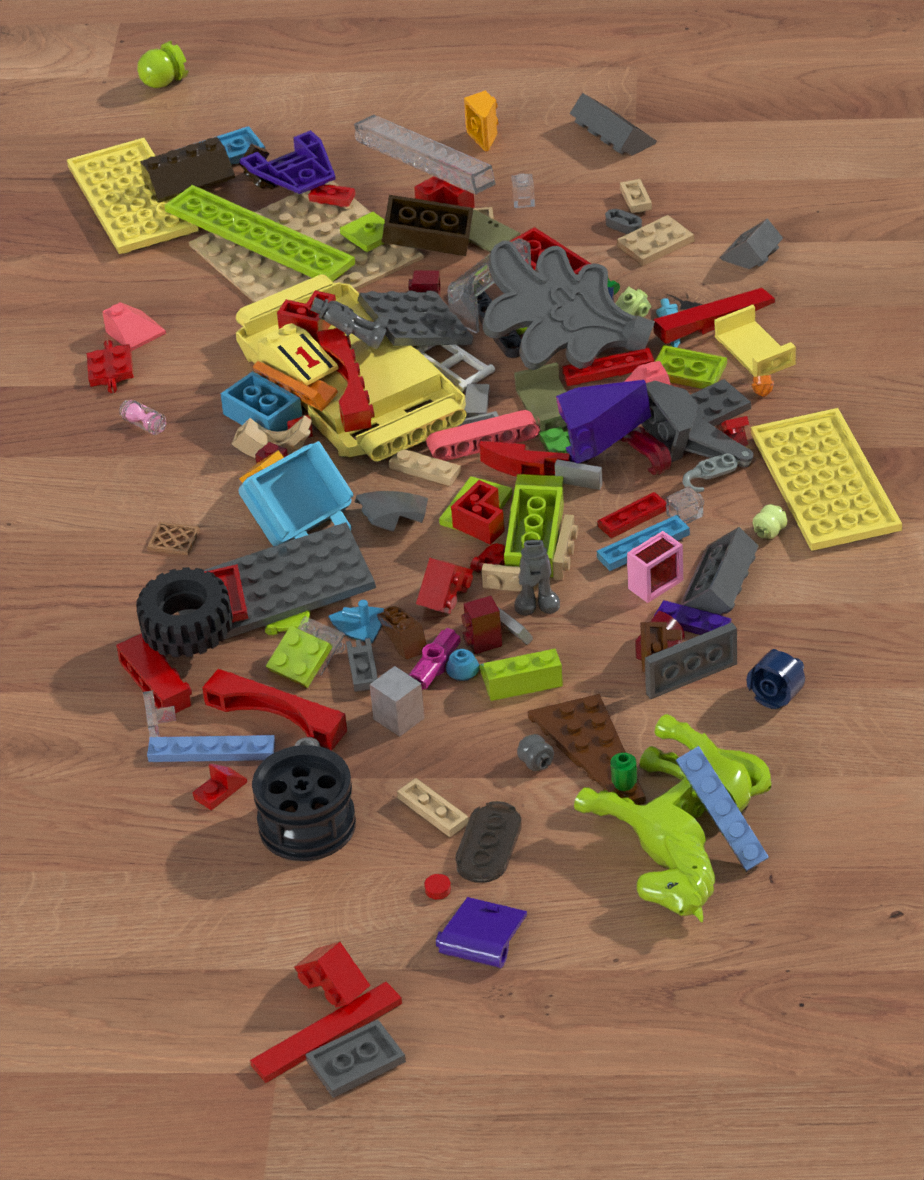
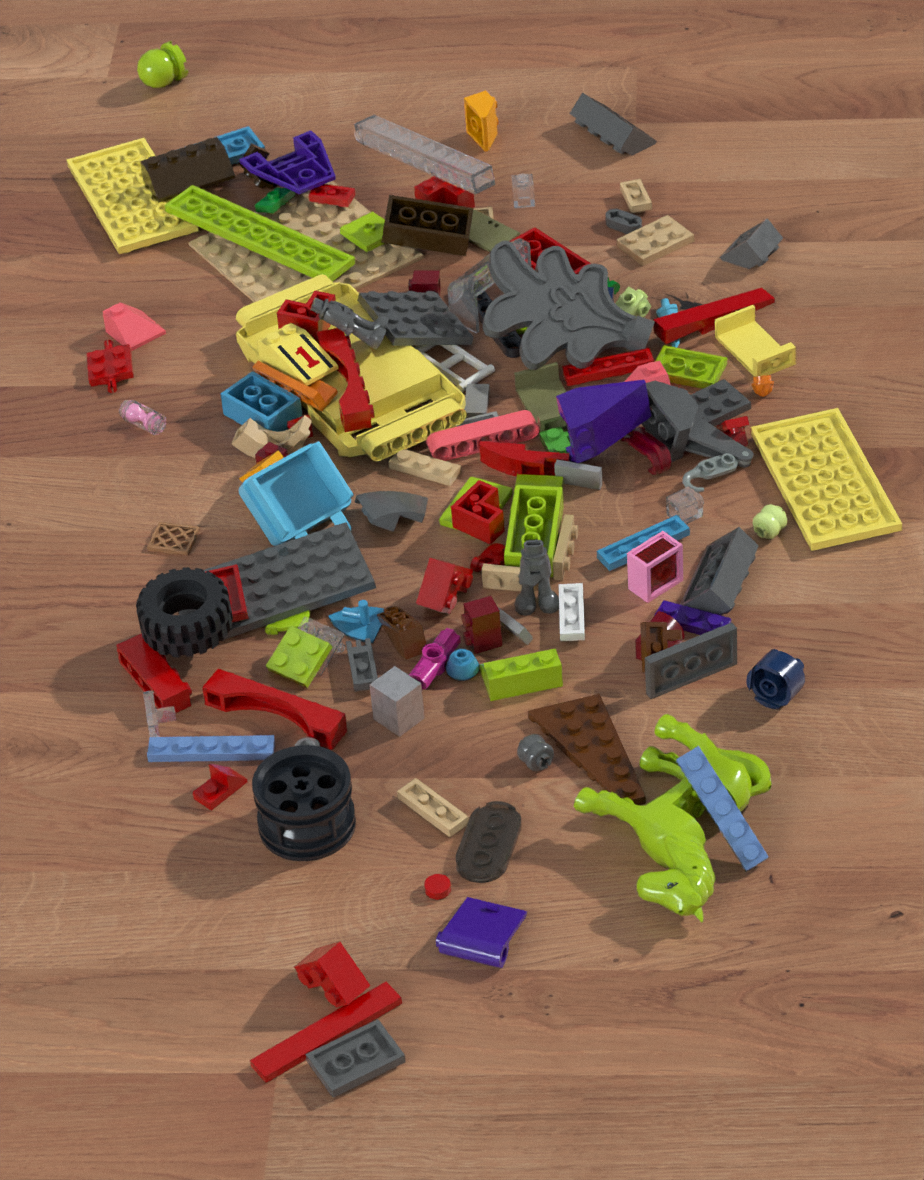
red tile [597,492,668,539] -> none
green brick [611,753,637,791] -> none
none -> green plate [255,188,295,213]
none -> white plate [559,583,585,641]

